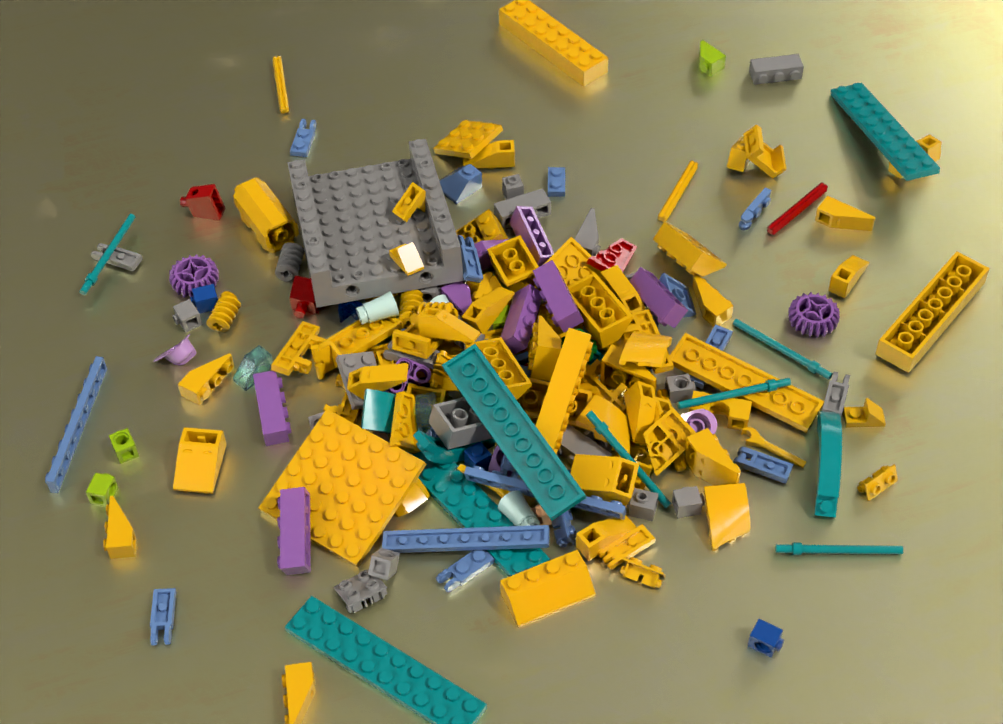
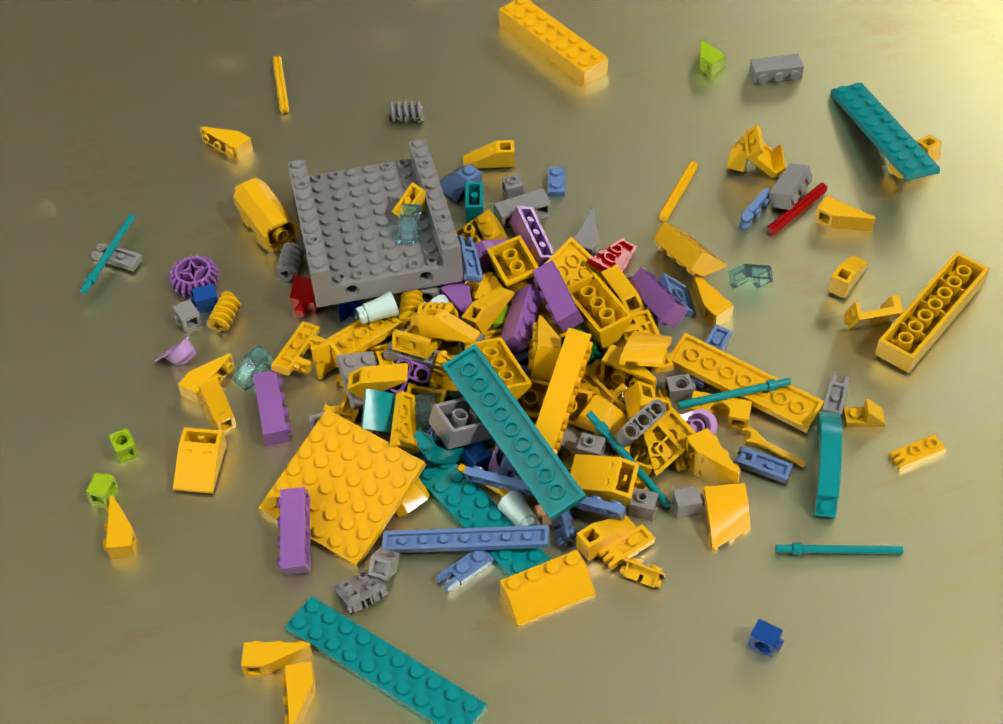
medium blue plate [45,356,107,493] -> none
medium blue hinge [150,588,176,645] -> none
red torso [180,184,226,221] -> none
medium blue hinge [290,119,317,157] -> none
slope [389,242,424,276] -> none
yellow plate [433,120,503,159] -> none
teal bar [733,319,833,380] -> none
medium lavender gear [788,292,840,338] -> none
yellow hinge [857,464,898,501] -> none
none -> yellow slope [198,376,237,434]
none -> yellow slope [200,127,253,162]
none -> yellow slope [241,640,312,676]
none -> light grey piece [389,100,423,122]
none -> clear light blue slope [398,203,422,244]
none -> teal brick [465,182,484,222]
none -> light grey brick [574,432,606,456]
none -> light grey beam [616,399,666,447]
none -> clear light blue slope [729,264,773,289]
none -> light grey brick [769,163,813,210]
none -> yellow panel [844,294,904,330]
none -> yellow hinge [888,434,946,471]

